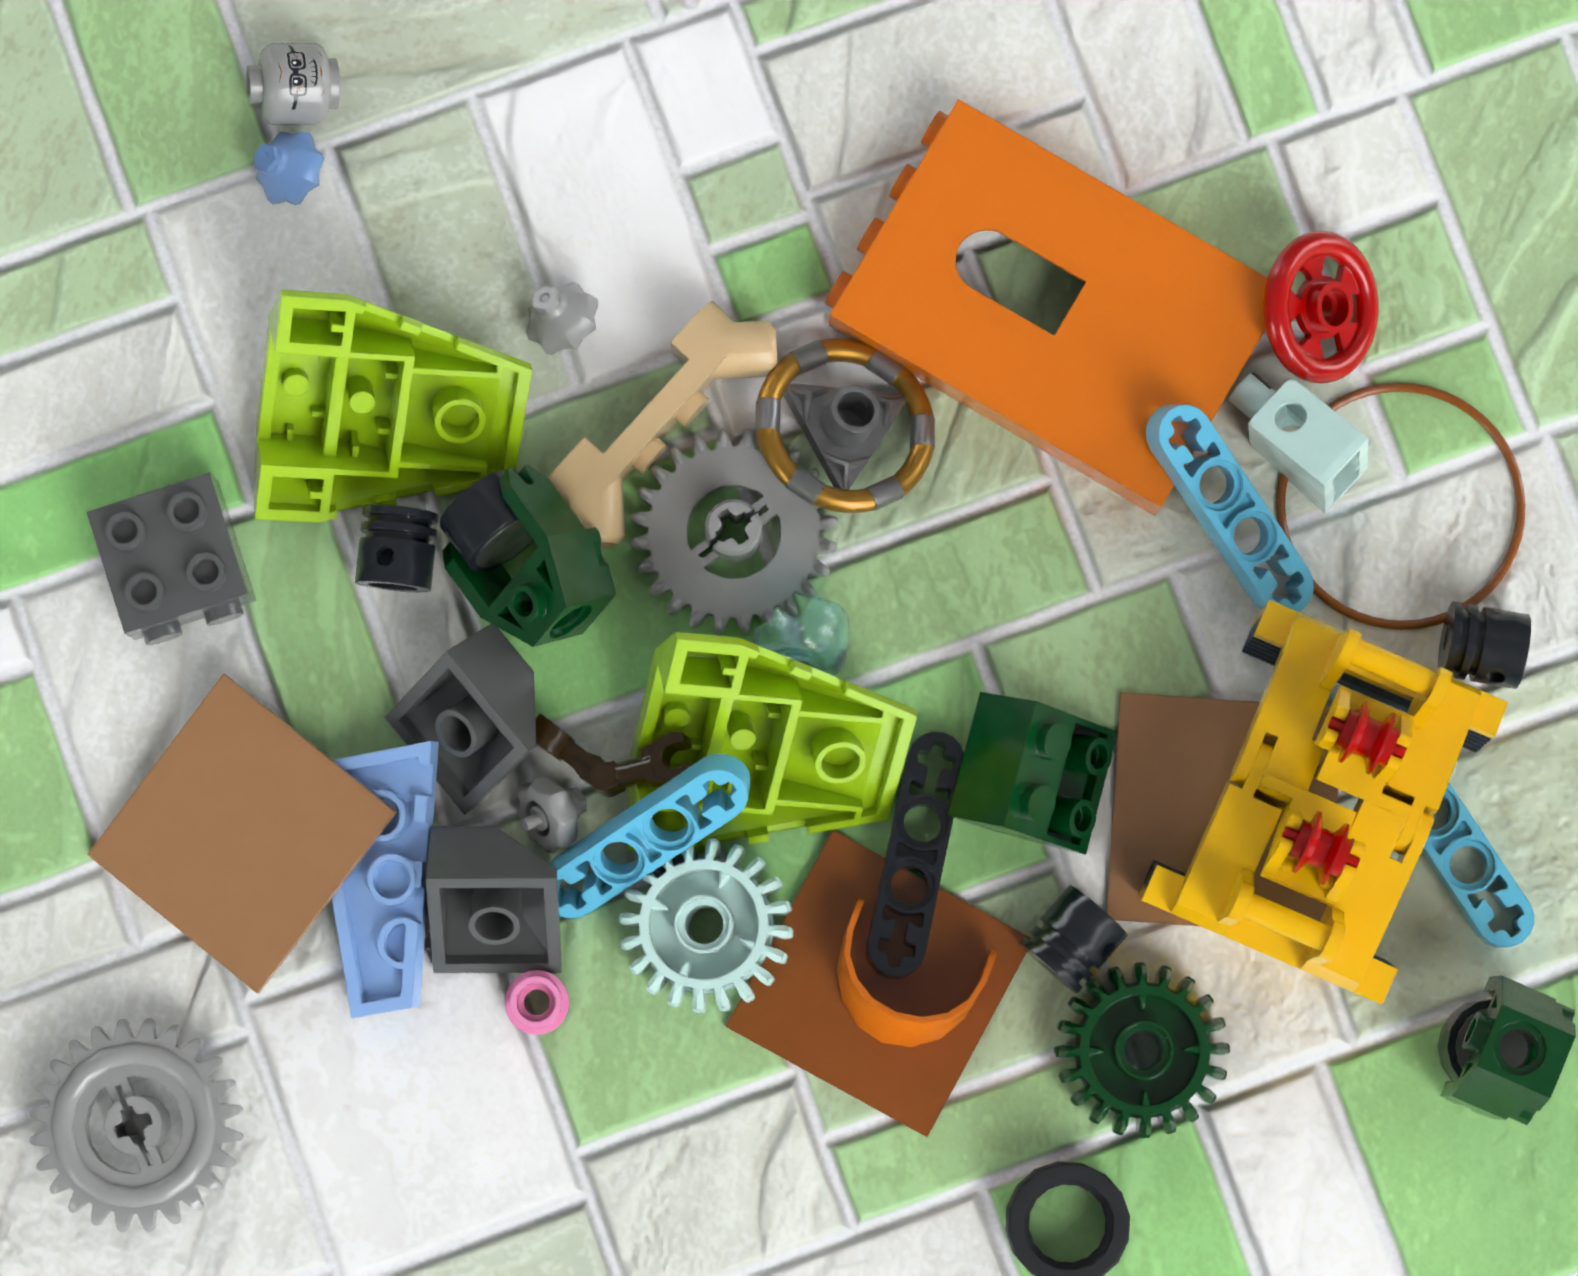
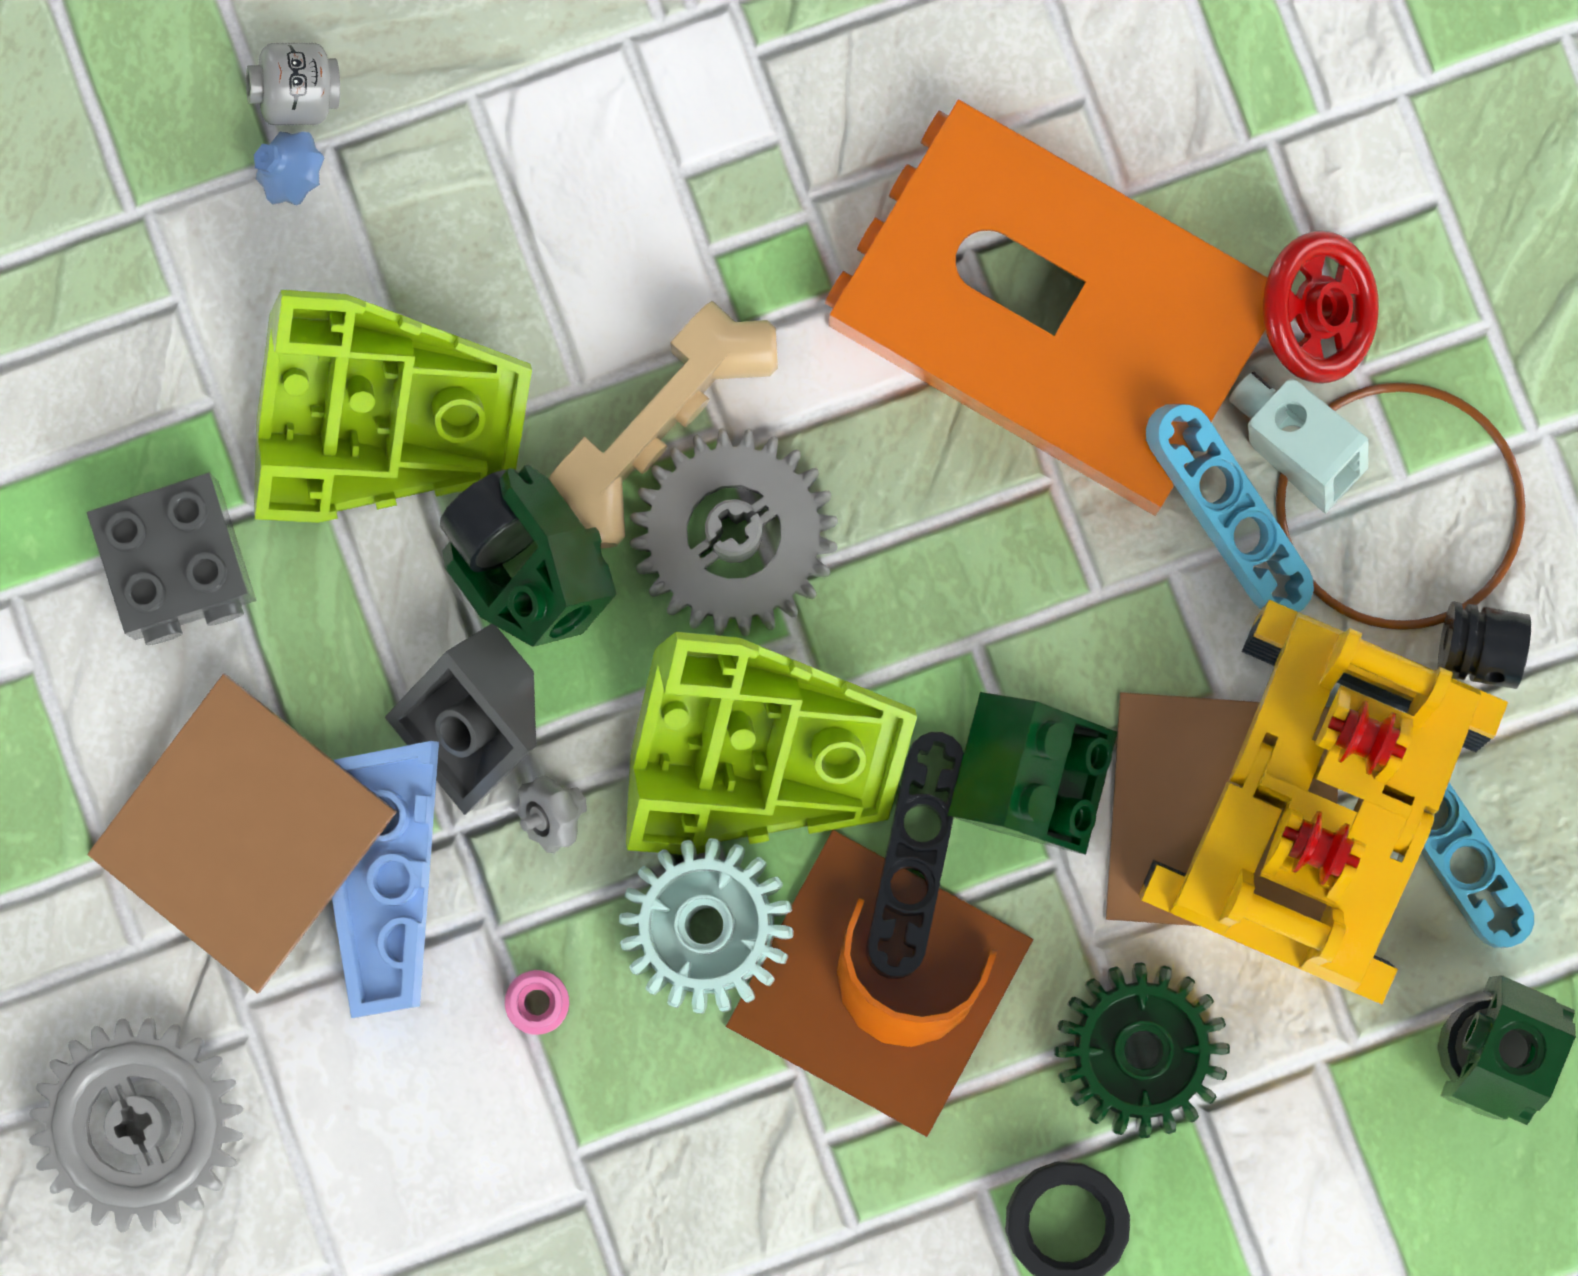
black piece [355,505,439,593] -> none
dark grey slope [426,826,562,973] -> none
light grey piece [526,282,598,355] -> none
dark brown piece [535,713,692,797] -> none
medium azure beam [549,754,750,918] -> none
clear light blue hair [752,598,850,676] -> none
flat silver piece [755,338,935,513] -> none
black piece [1019,885,1128,994] -> none

